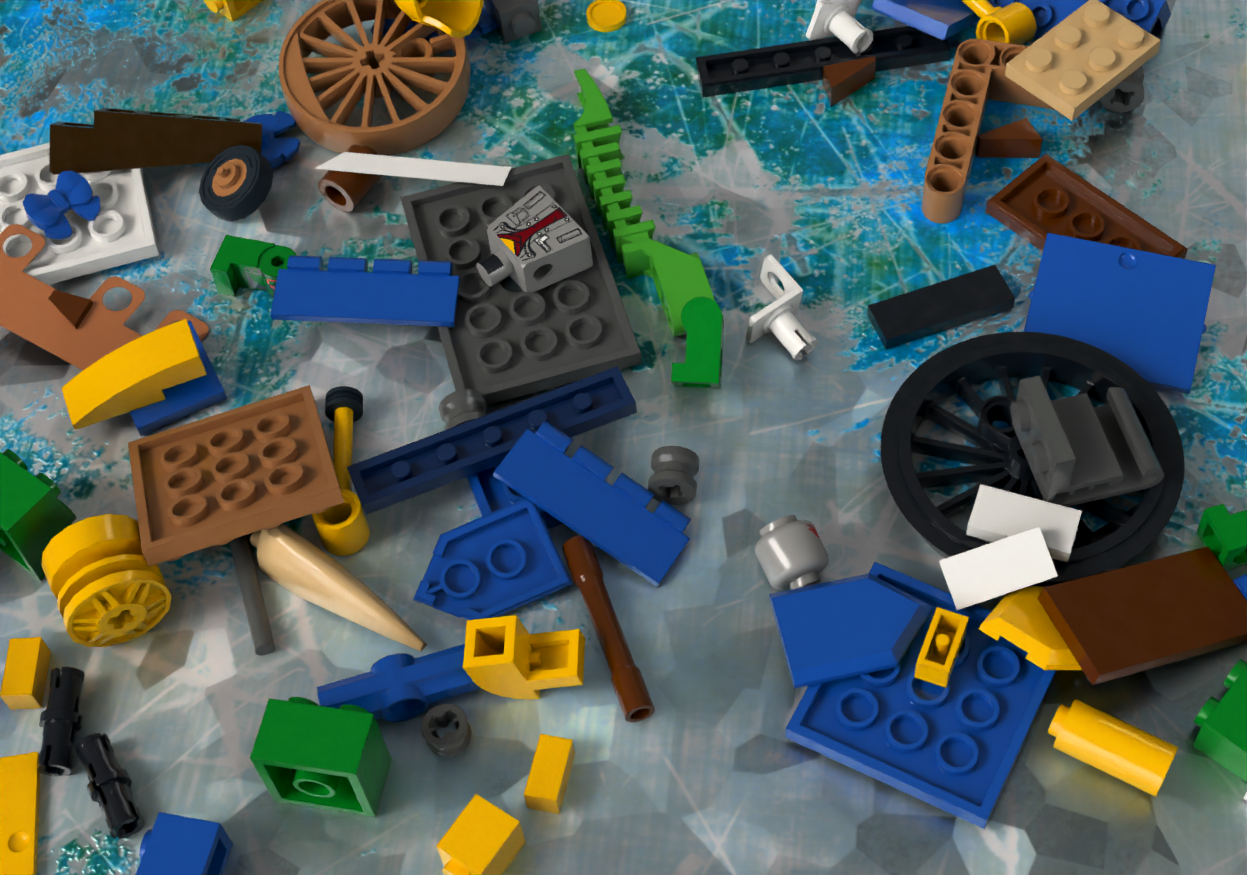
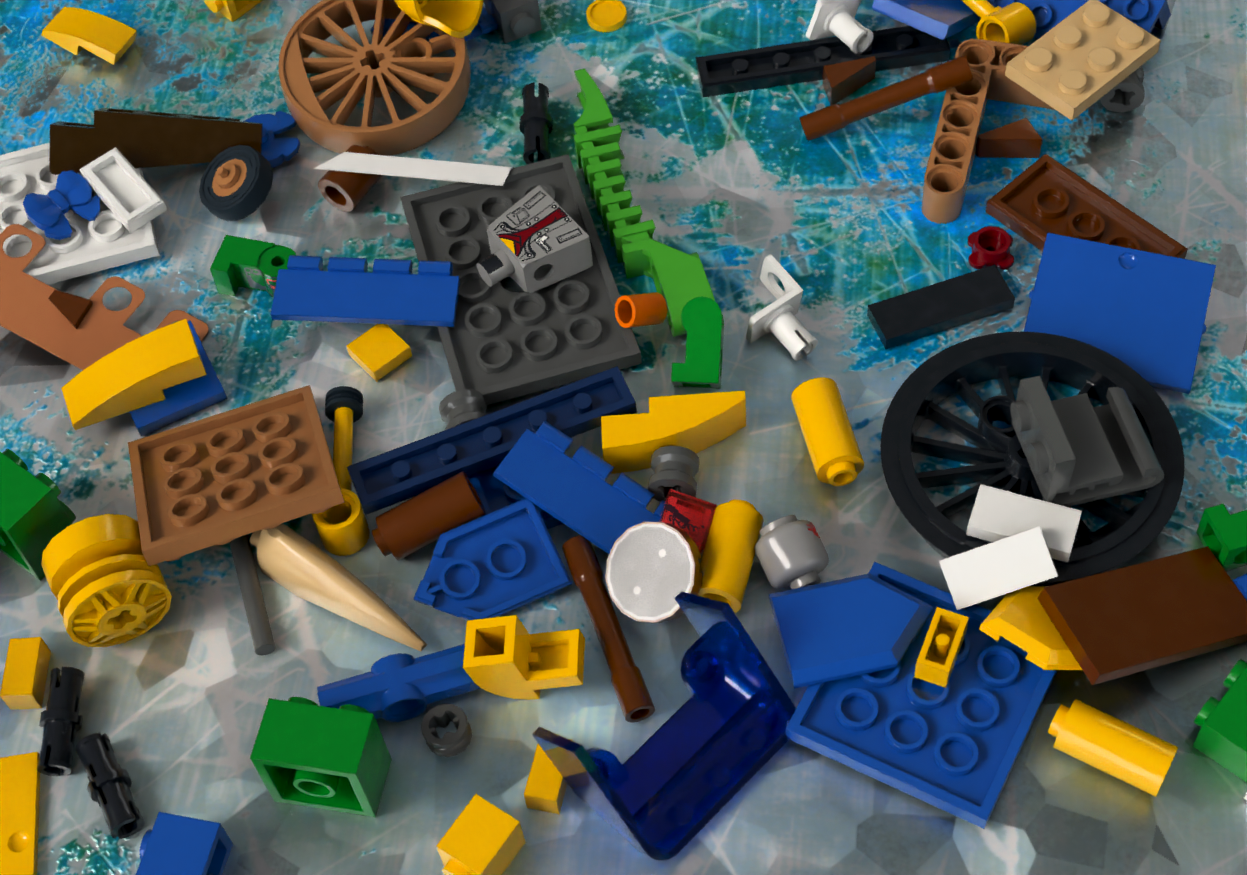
none -> yellow slope [42,7,137,65]
none -> white tile [79,147,167,233]
none -> yellow tile [346,324,412,382]
none -> reddish brown brick [372,471,486,561]
none -> black pin [519,83,553,164]
none -> clear blue windscreen [532,591,796,861]
none -> yellow slope [601,391,746,474]
none -> tile [605,521,703,623]
none -> orange hinge [615,292,667,328]
none -> clear red tile [659,489,717,554]
none -> yellow brick [695,499,764,615]
none -> yellow brick [791,377,864,486]
none -> reddish brown piece [800,55,974,142]
none -> dark red plate [967,226,1014,270]

